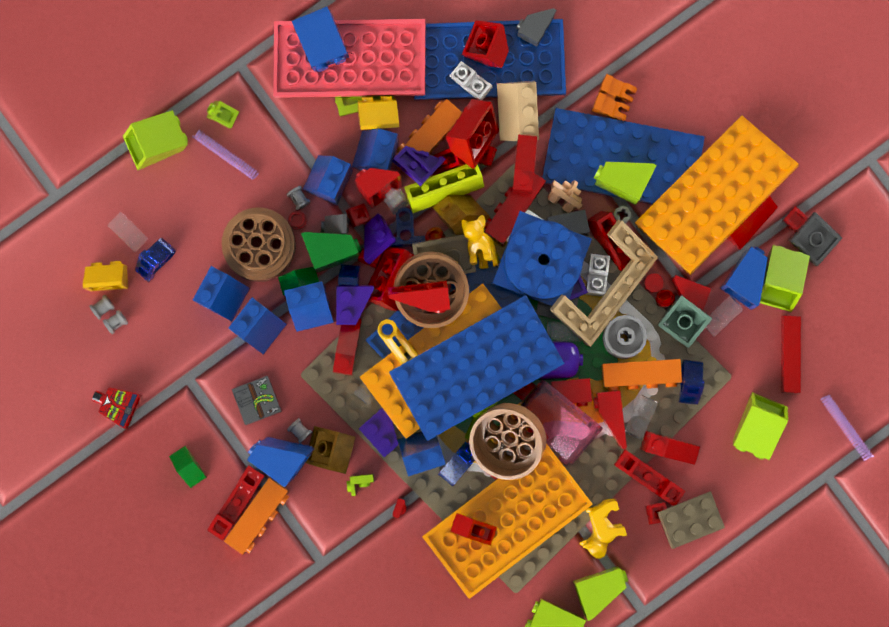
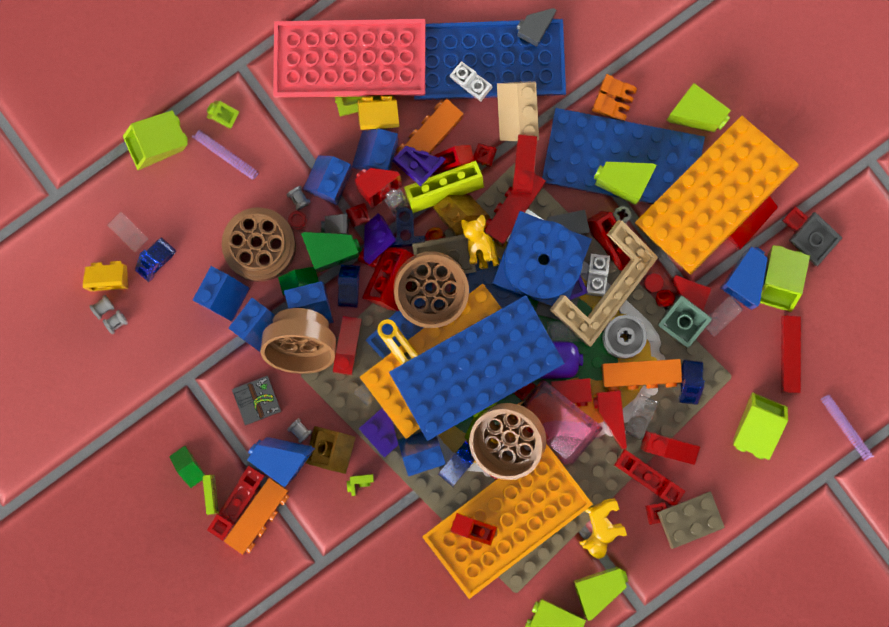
torso [92,387,142,429] -> none
blue slope [292,7,349,72] -> none
dark purple wing [336,285,374,325] -> none
red slope [388,281,450,313] -> none
red tile [392,498,406,519] -> none
red slope [446,99,499,169] -> none
red slope [462,20,509,68] -> none
light nougat hips [548,180,583,213] -> none
none -> lime tile [203,475,219,515]
none -> medium nougat wheel [261,308,336,374]
none -> lime slope [666,83,731,132]

